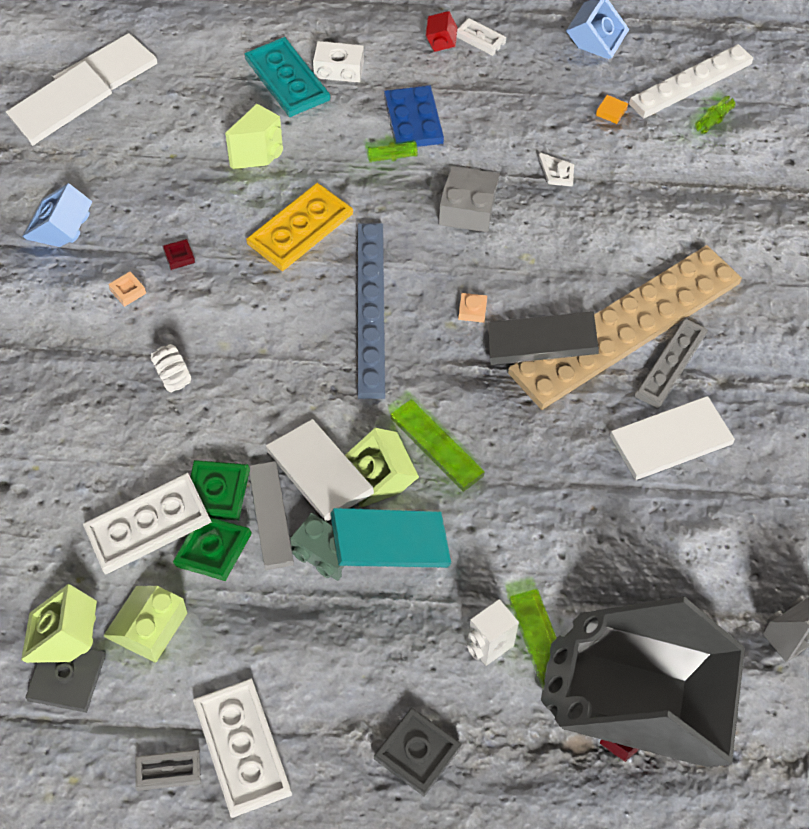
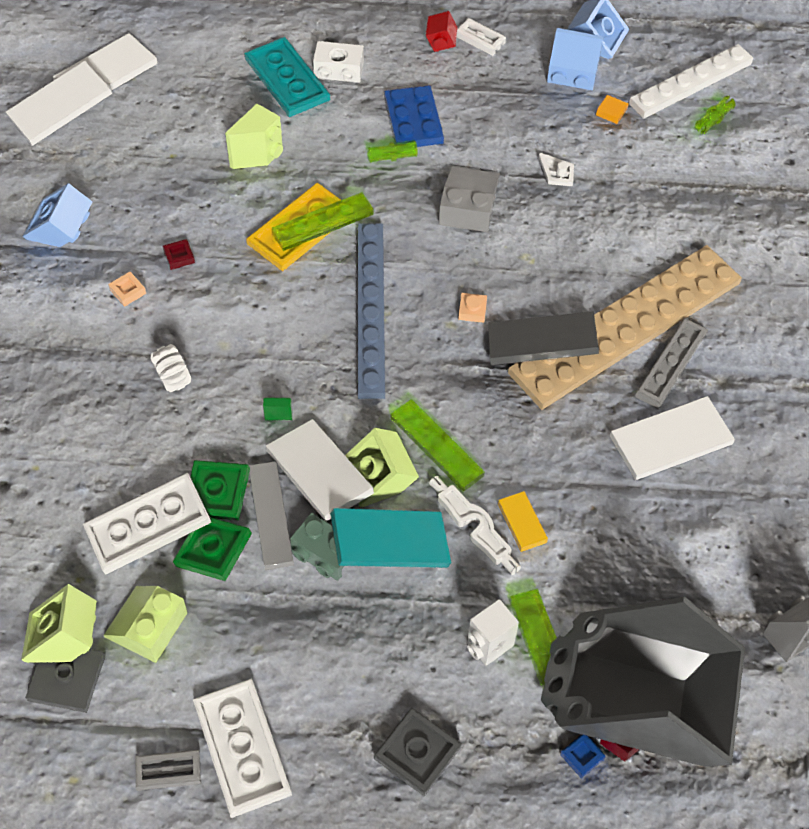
none -> green tile [263,398,293,420]
none -> clear neon green tile [272,192,374,251]
none -> white piece [429,476,521,575]
none -> yellow tile [498,491,548,552]
none -> light blue slope [547,28,604,91]
none -> blue tile [560,734,606,779]

